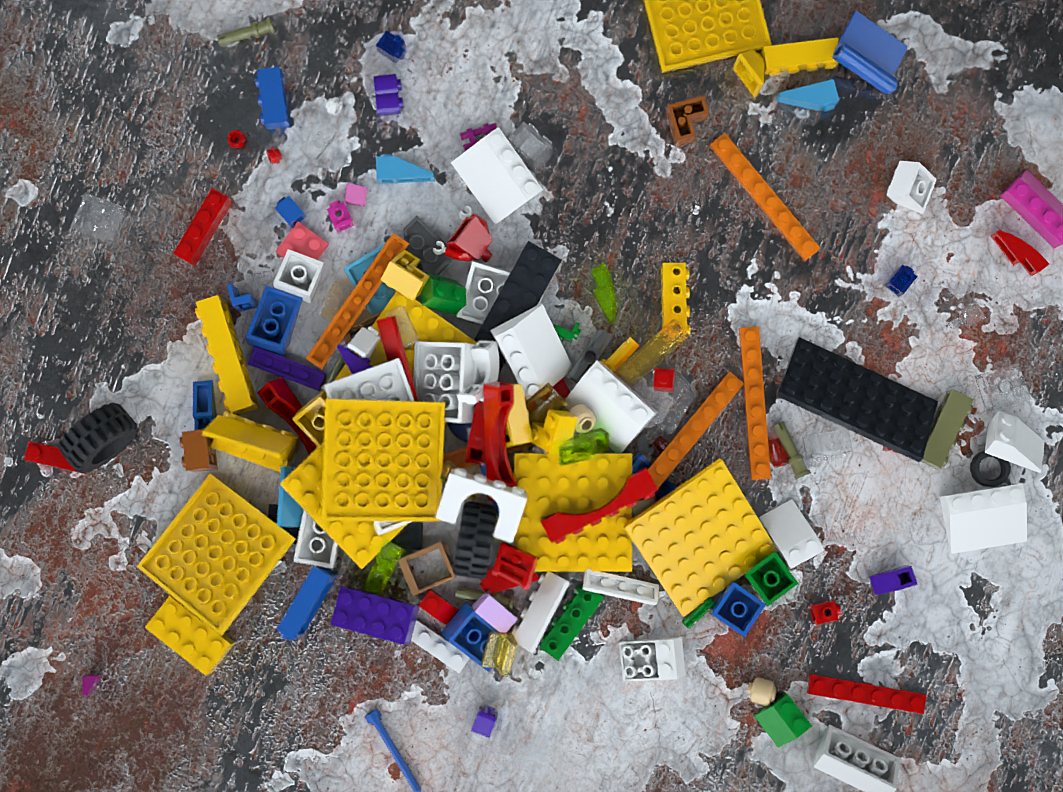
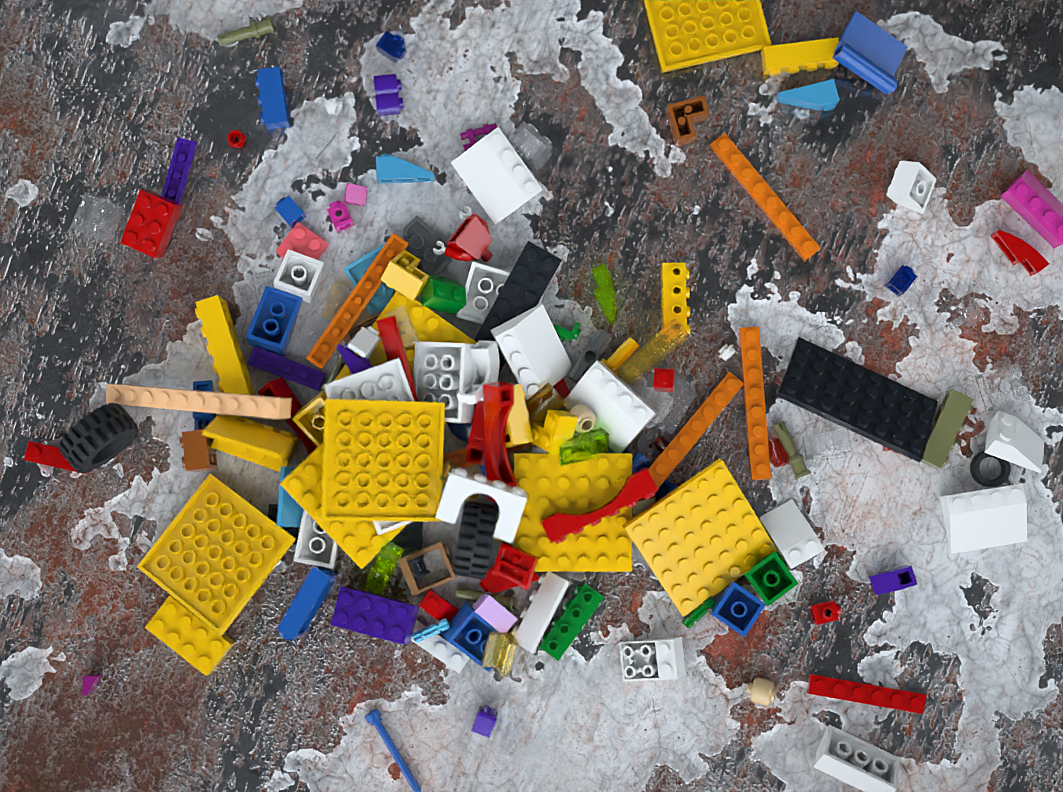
red brick [173,188,233,267] -> none
blue panel [227,283,258,312] -> none
red plate [266,146,282,164] -> none
white plate [583,569,659,605] -> none
yellow slope [733,49,764,98] -> none
green slope [753,692,812,747] -> none
none -> light nougat brick [106,384,291,419]
none -> red brick [120,190,183,258]
none -> dark purple plate [161,137,198,204]
none -> black bush [407,555,431,579]
none -> medium azure axle [412,619,450,643]
none -> white plate [719,344,736,361]

